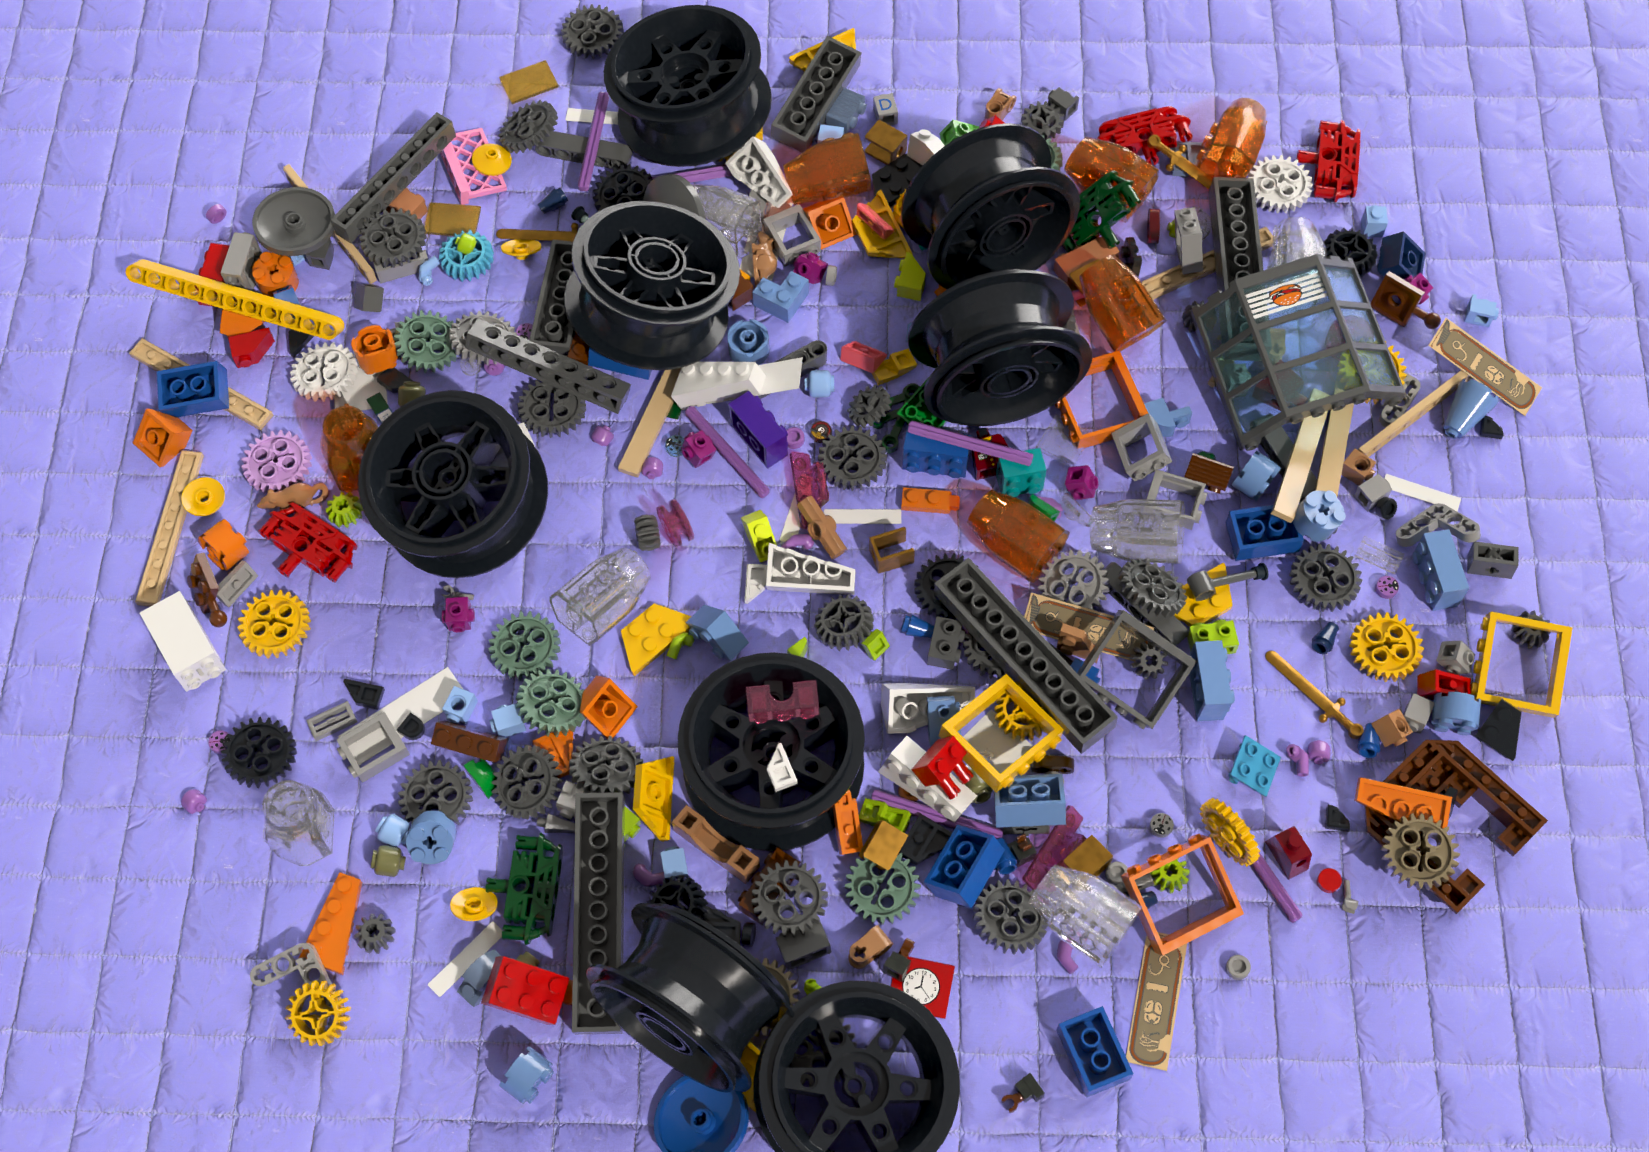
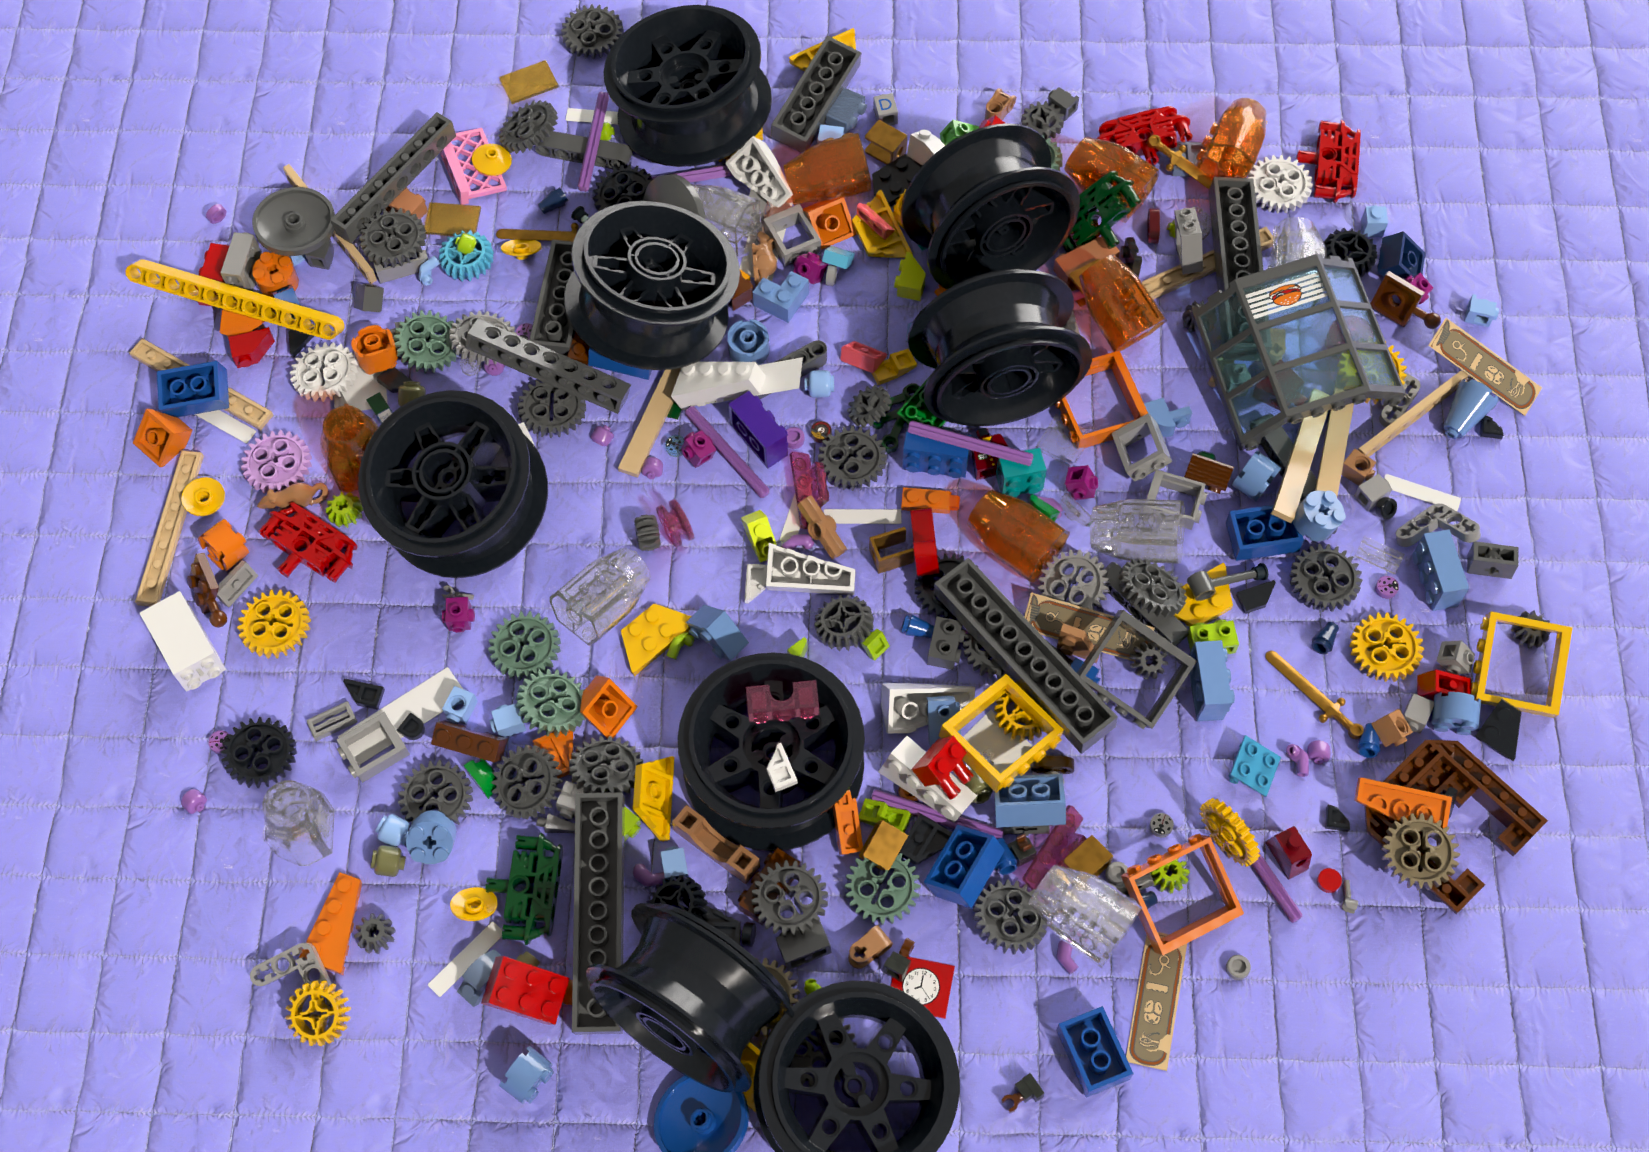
none -> white sticker [195,410,256,443]
none -> lime piece [600,122,615,141]
none -> medium azure piece [822,246,855,269]
none -> red beam [910,507,939,577]
none -> black tile [1236,580,1276,614]

